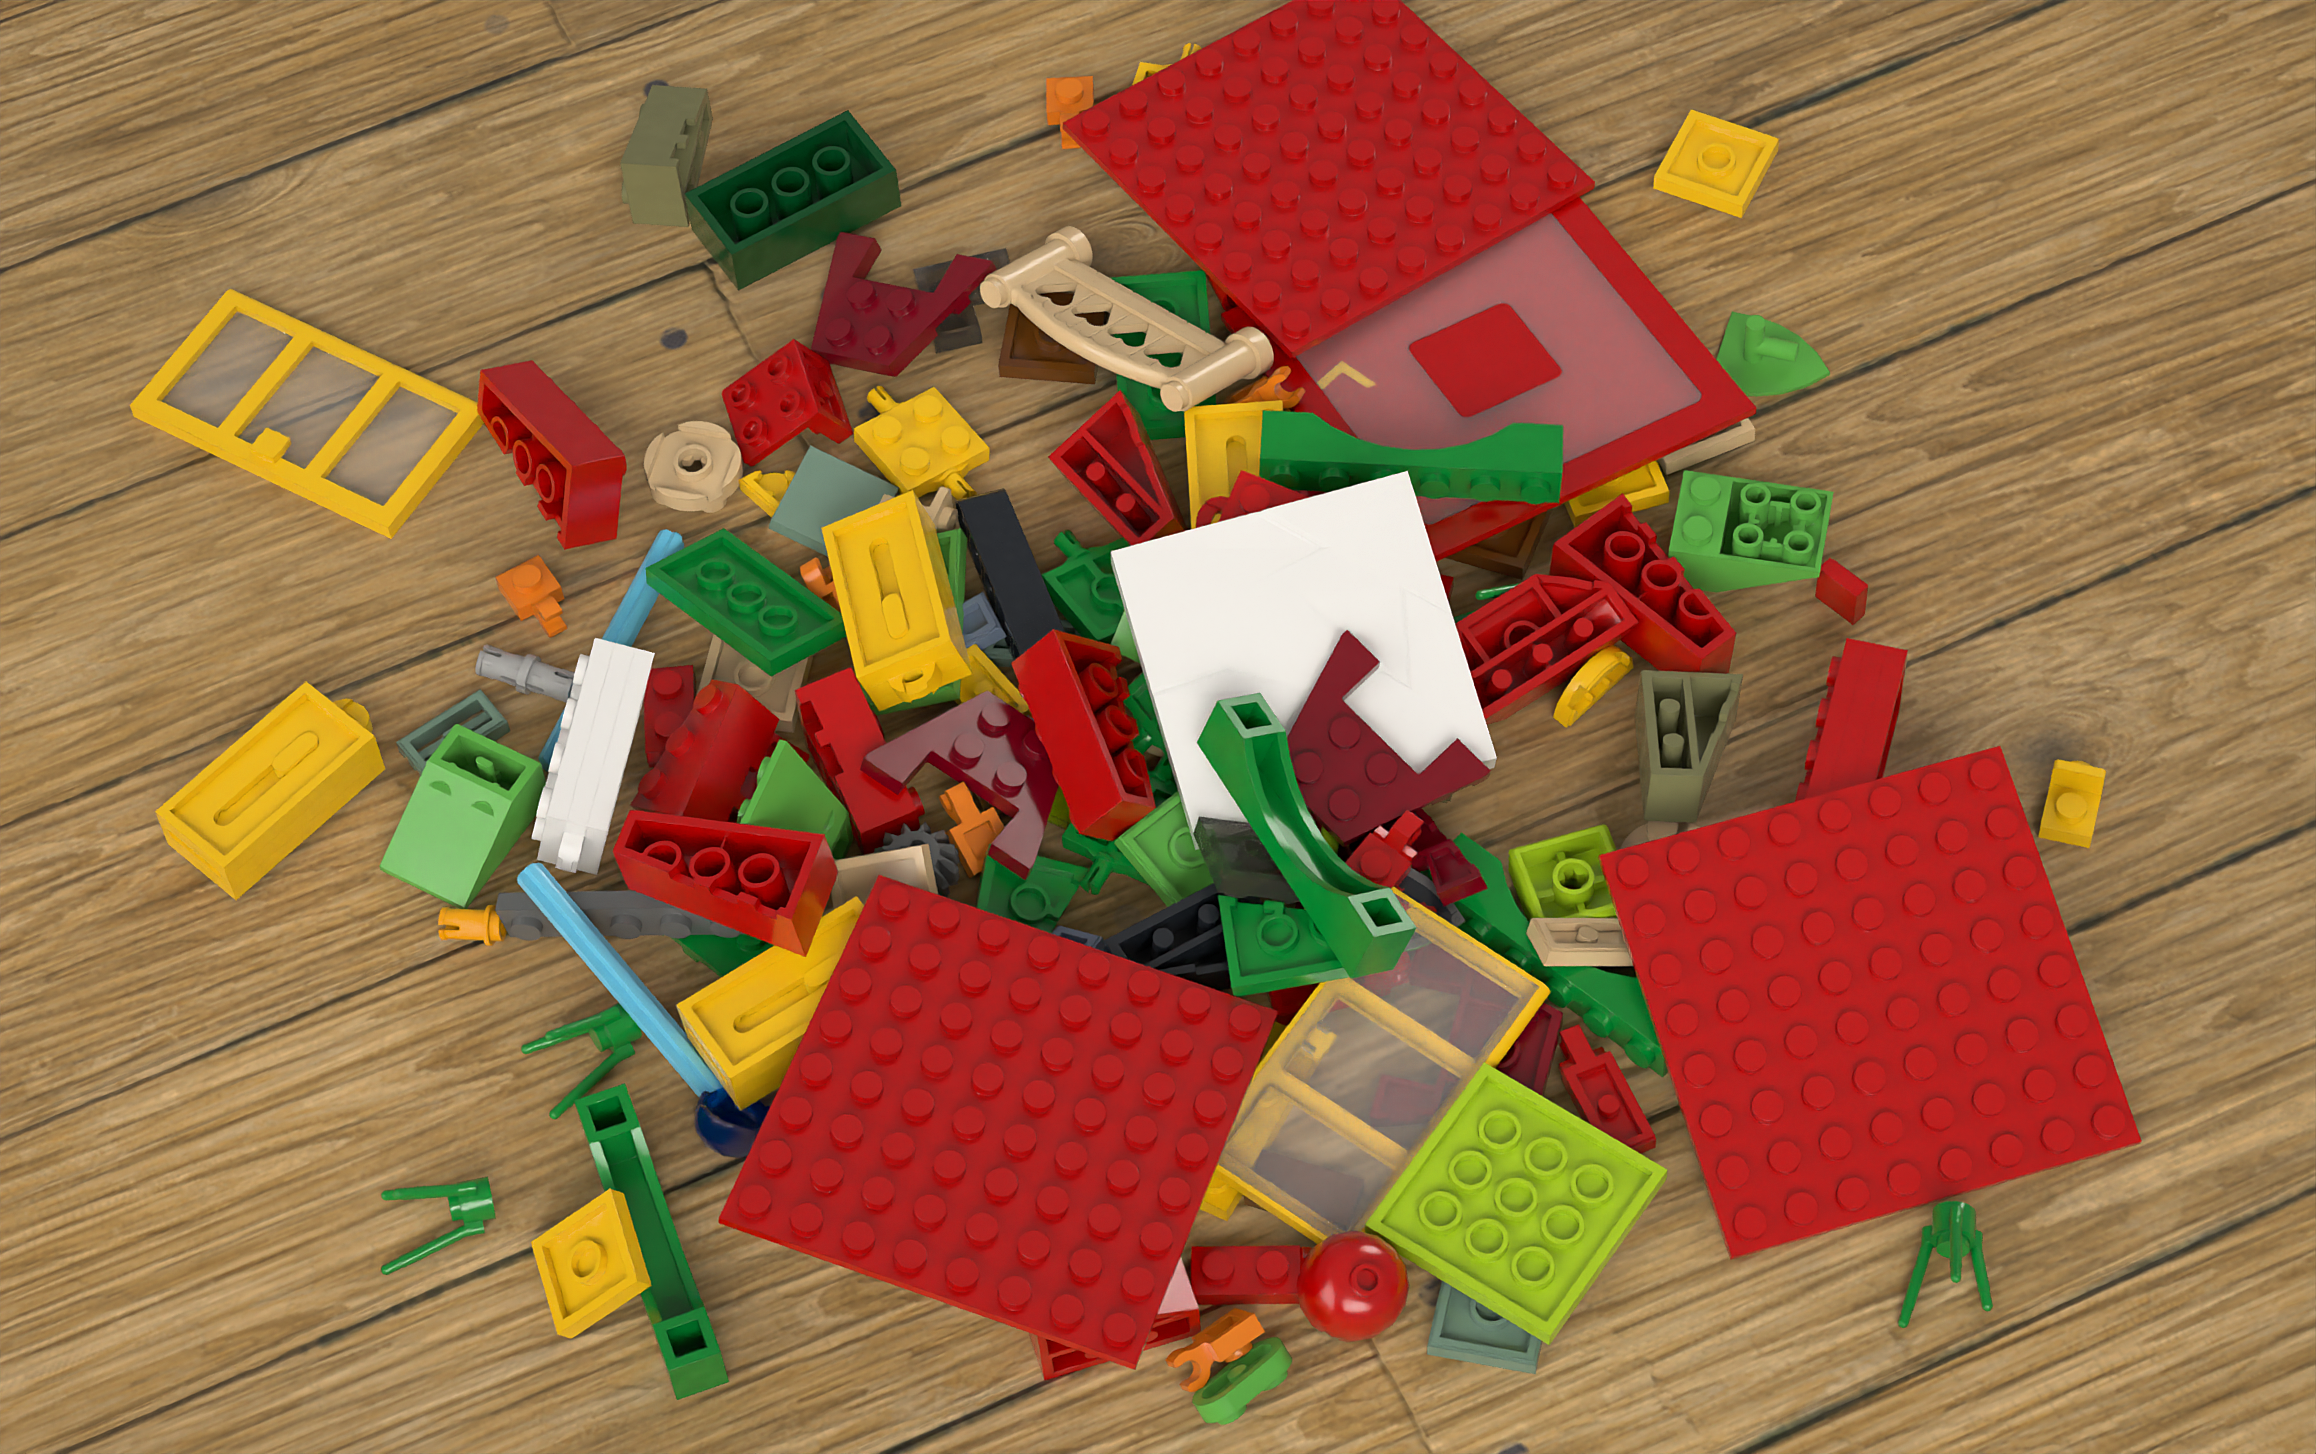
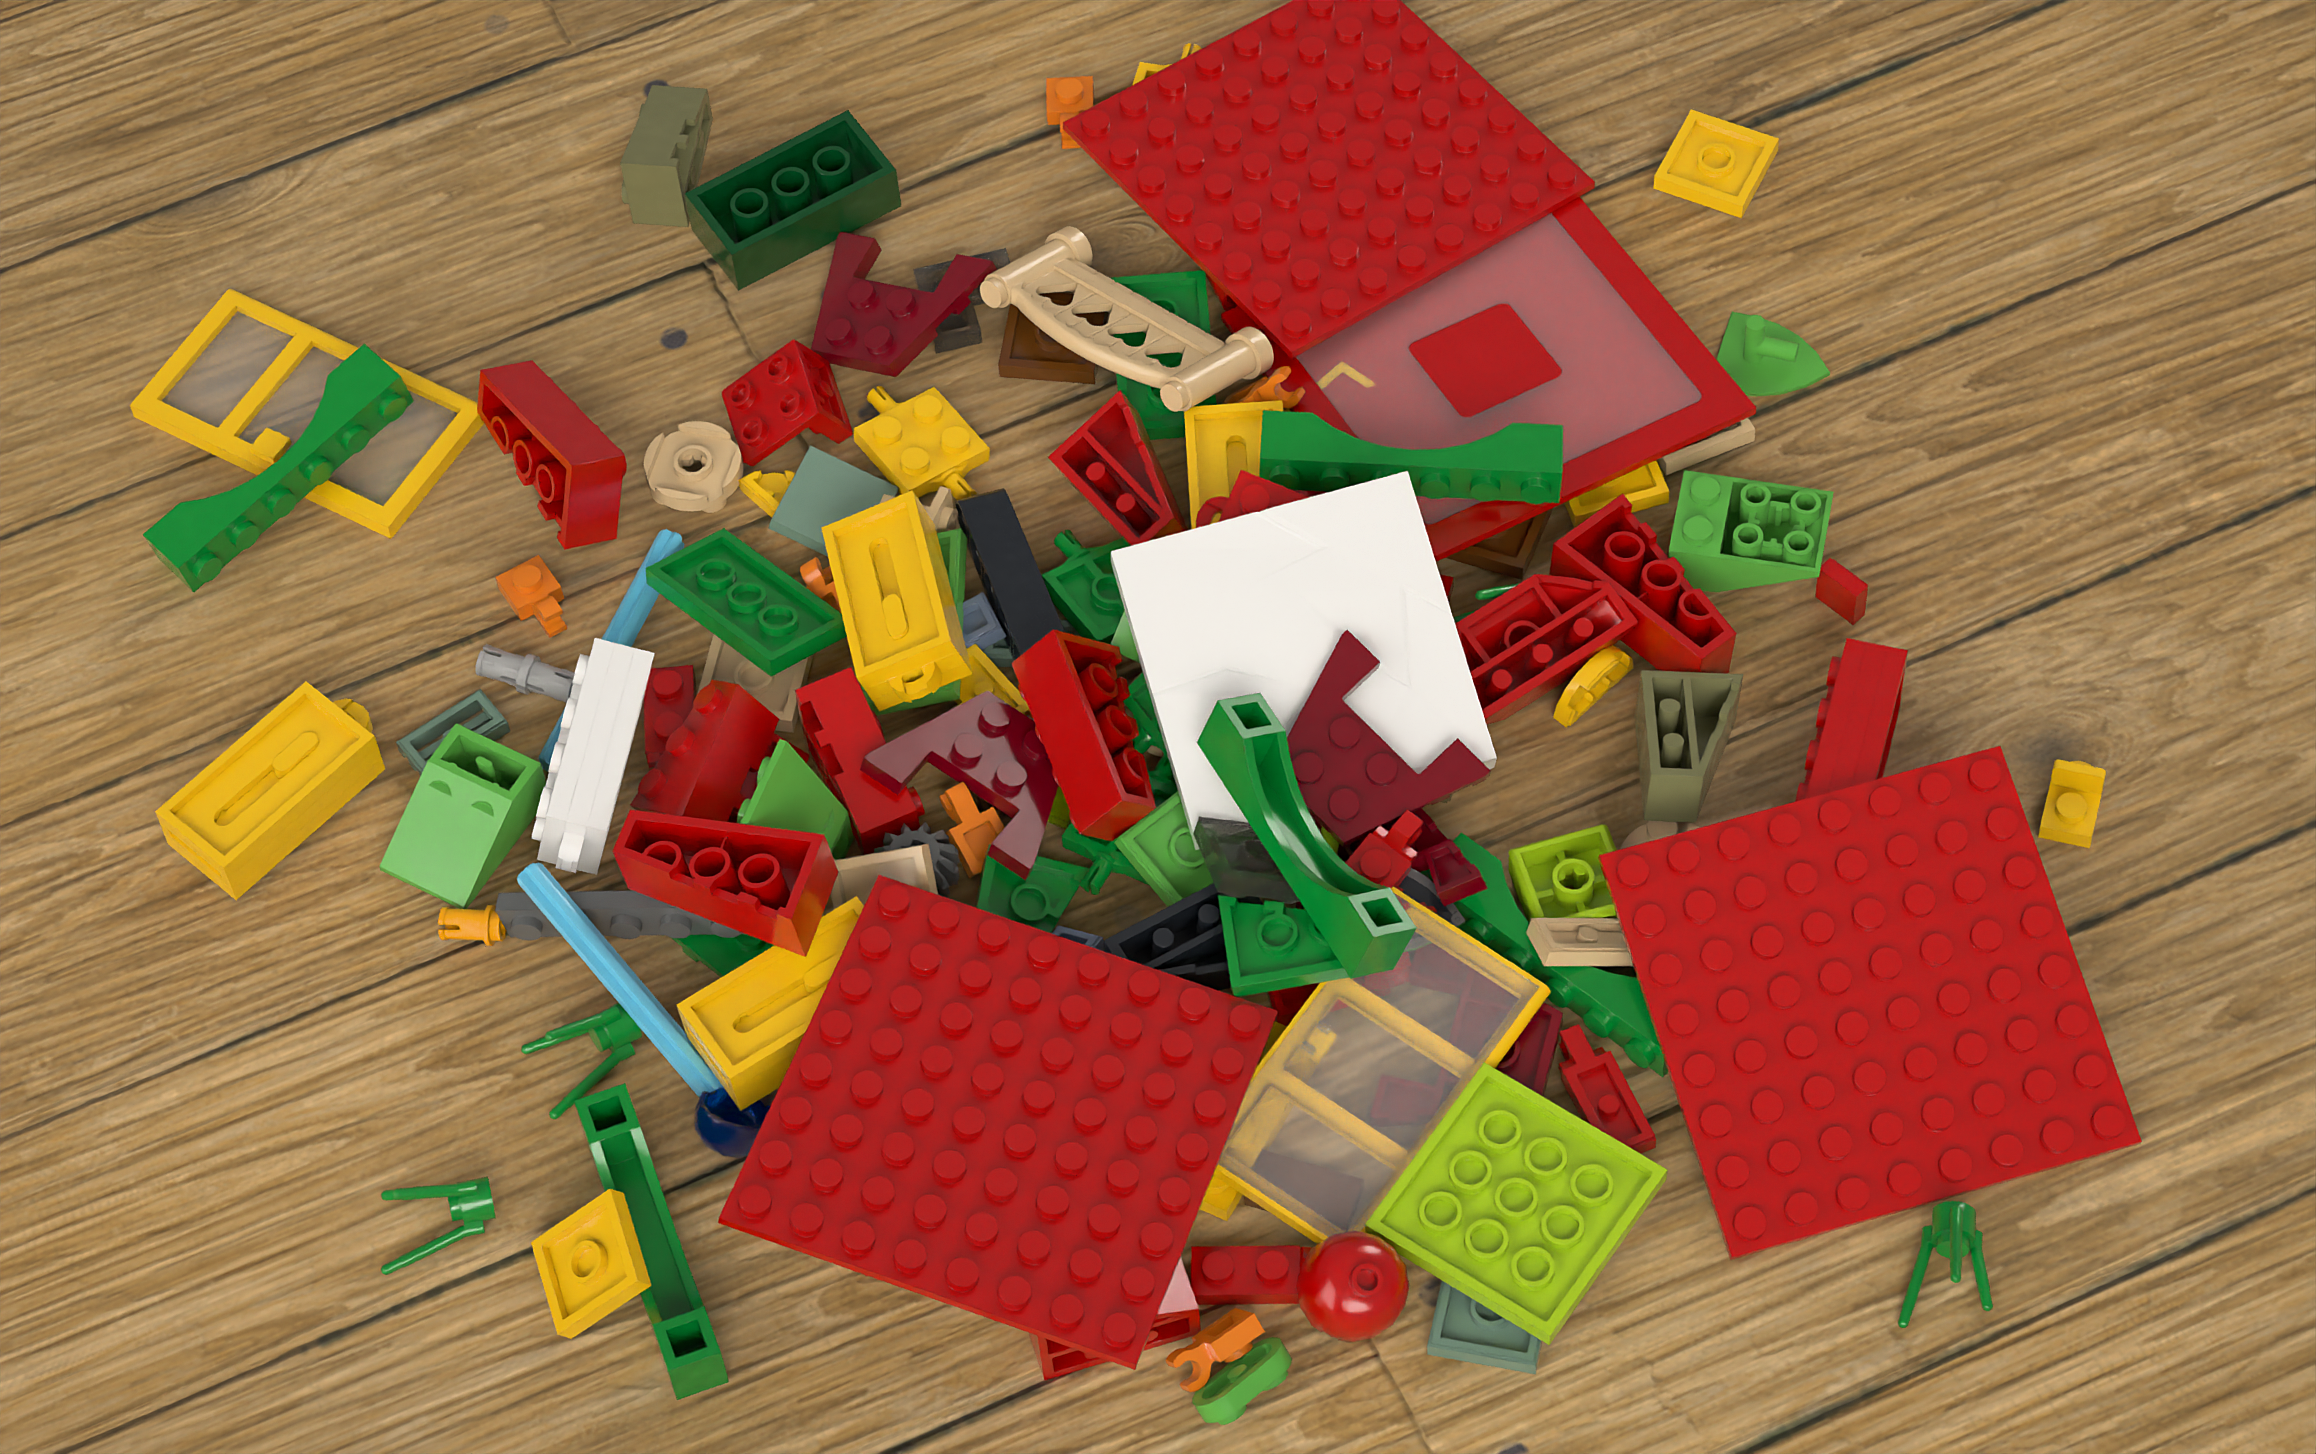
none -> green arch [143,344,414,592]

